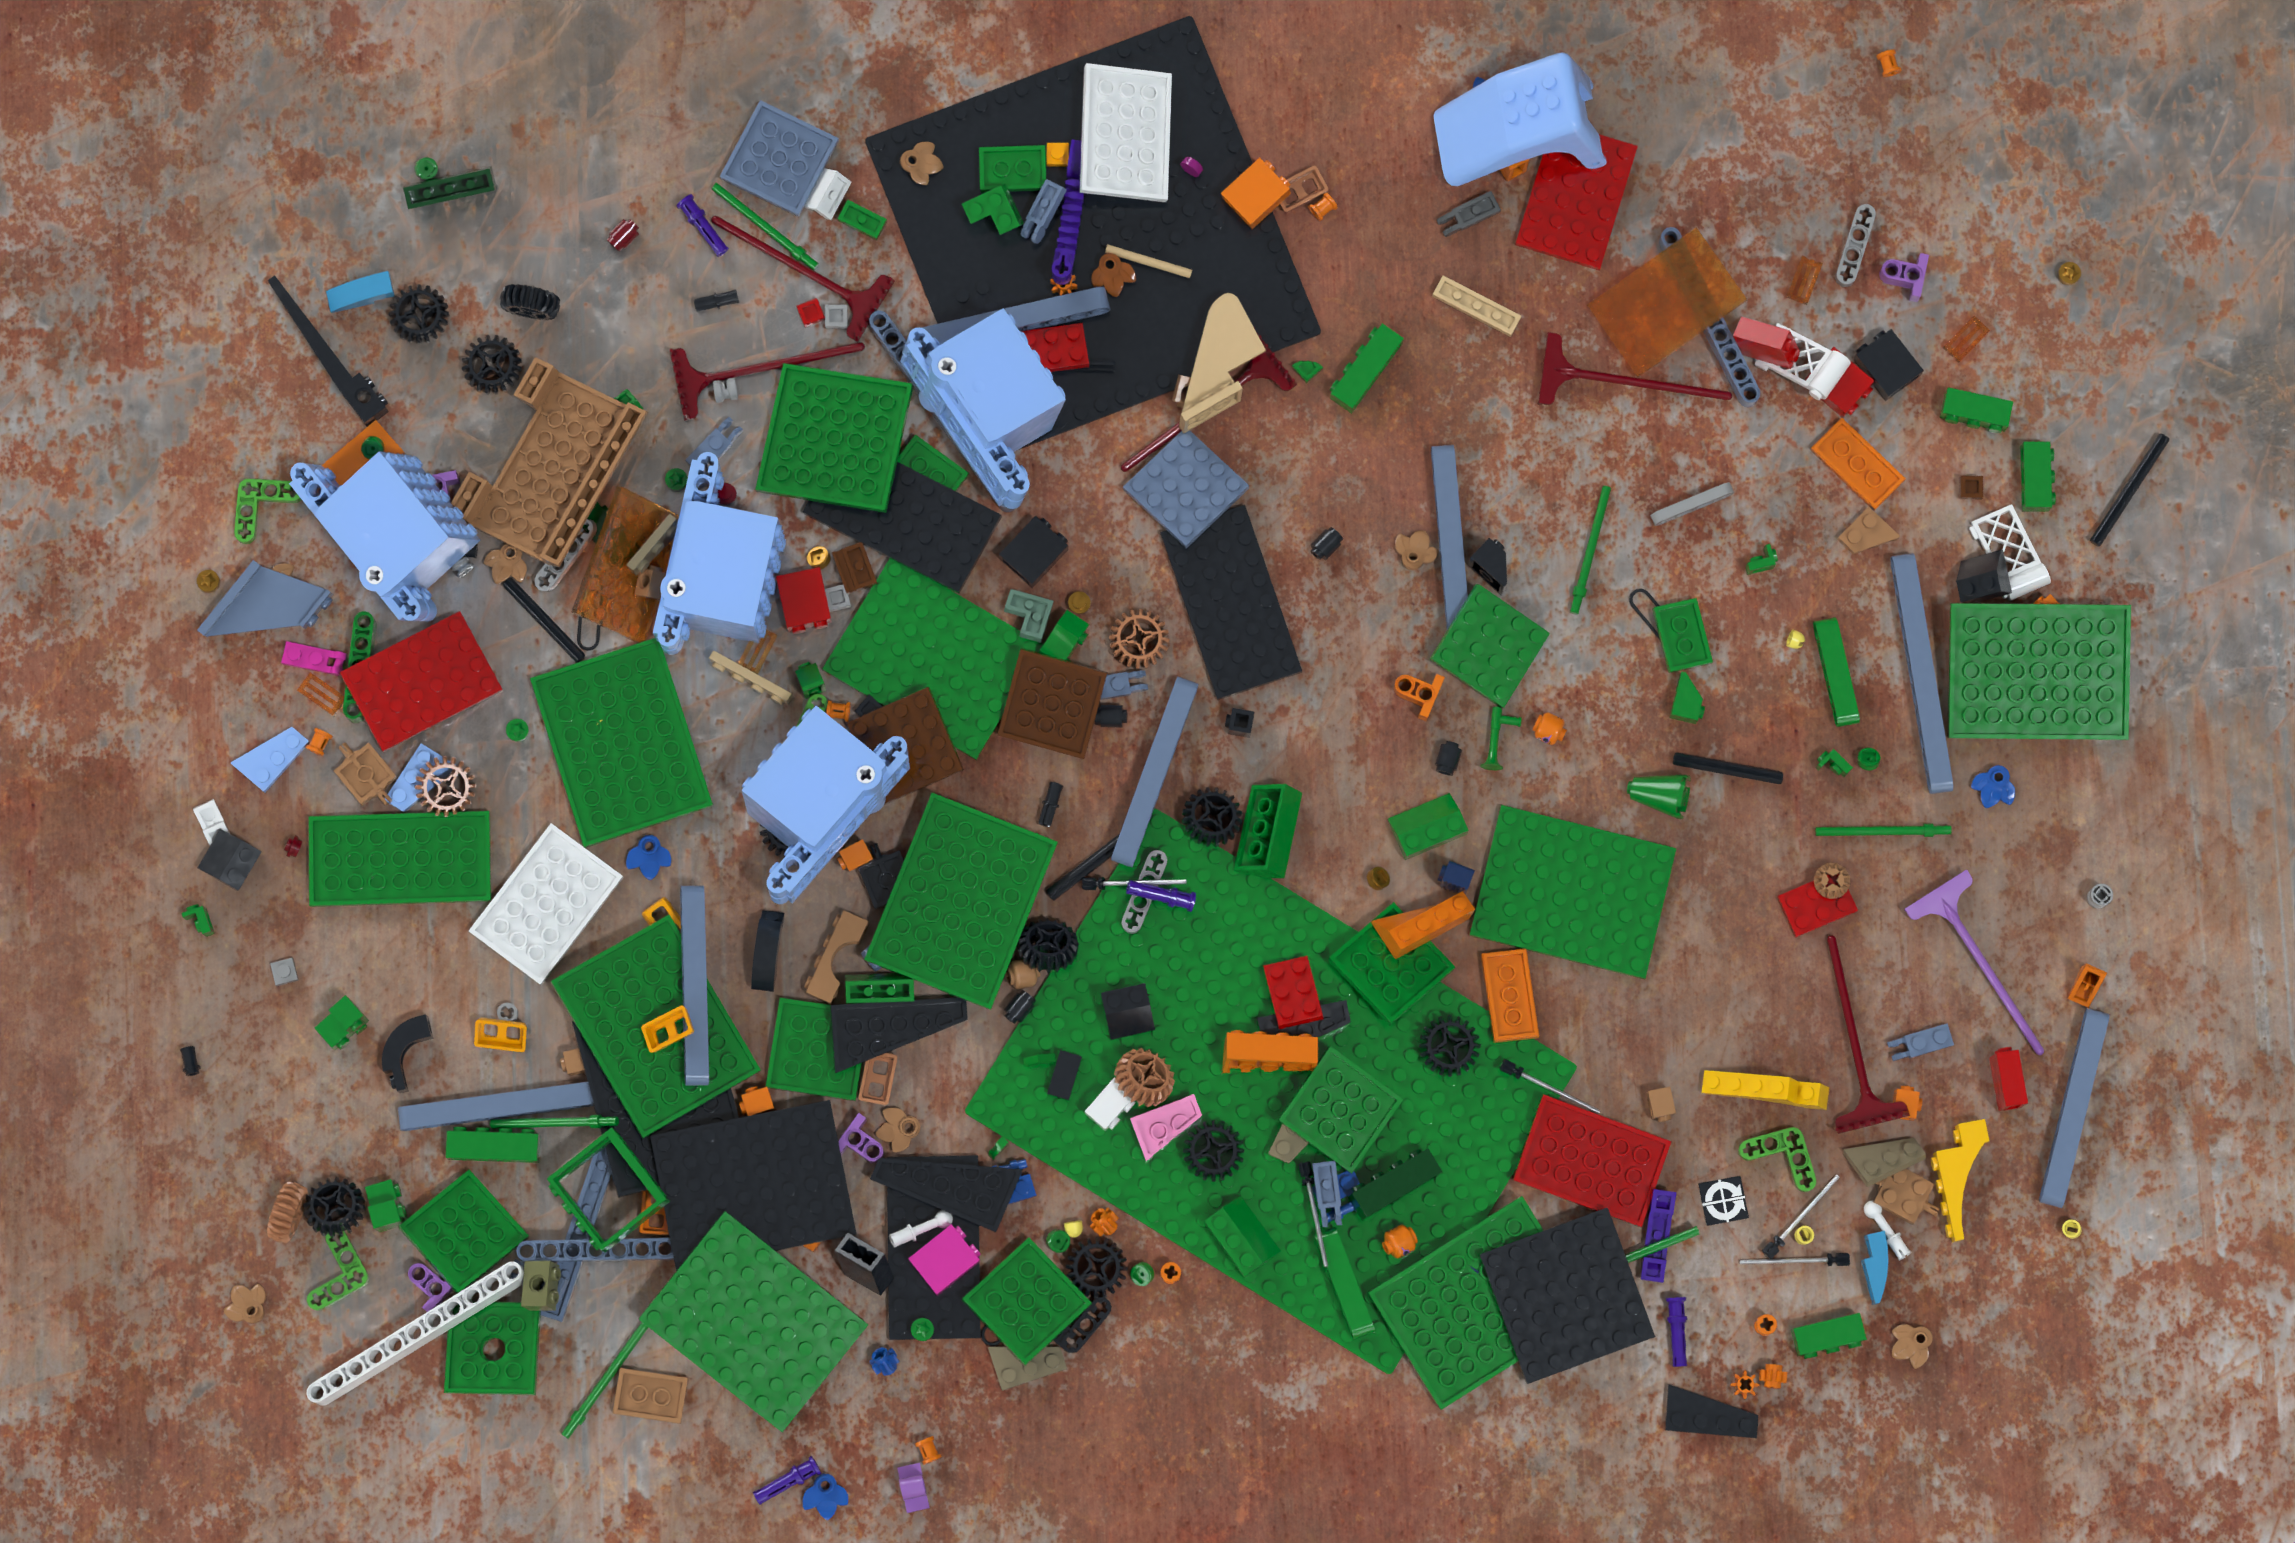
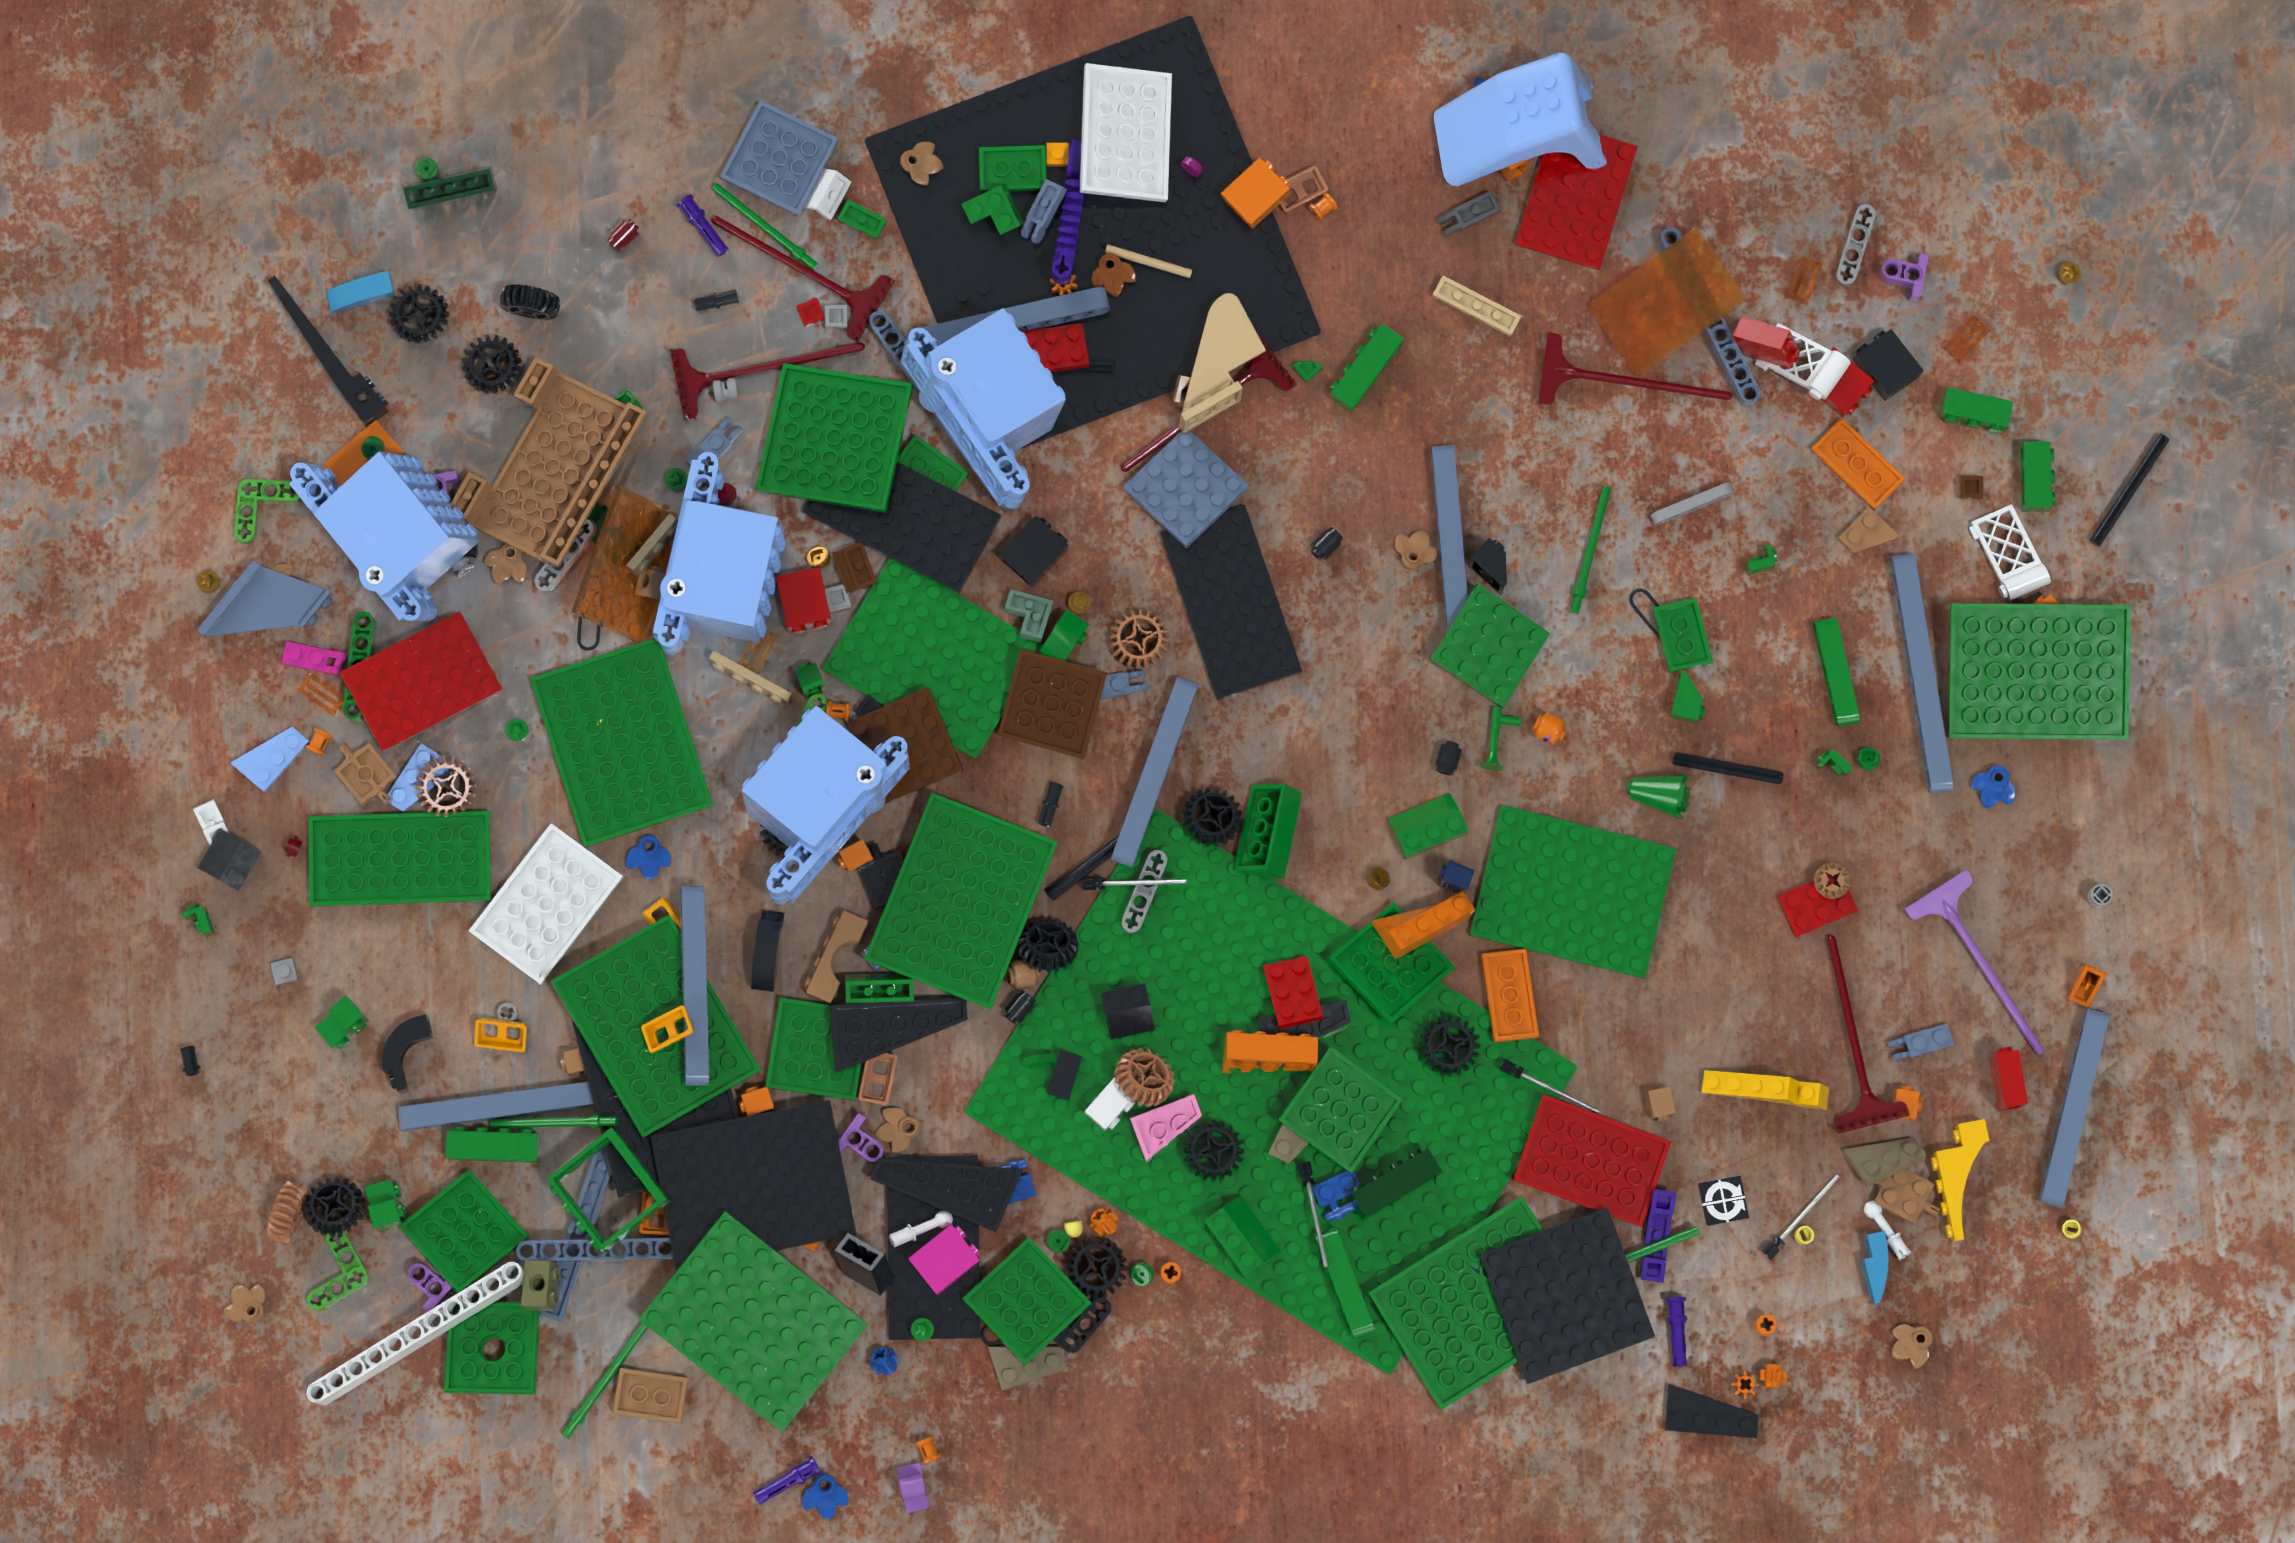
black axle [503,577,585,663] -> none
green tile [988,1137,1009,1161] -> none
black brick [1095,705,1128,728] -> none
dark purple pin [1126,880,1196,912] -> none
black brick [1225,708,1255,738] -> none
sand blue hinge [1312,1161,1342,1227] -> none
orange head [1382,1225,1418,1258] -> none
orange tile [1394,674,1445,721] -> none
bright green beam [1738,1127,1816,1192] -> none
flat silver piece [1740,1253,1850,1266] -> none
light yellow hinge [1786,630,1805,649] -> none
green brick [1791,1313,1867,1359] -> none
green bar [1815,824,1952,837] -> none
orange bush [1876,49,1902,78] -> none
black slope [1956,550,2012,603] -> none

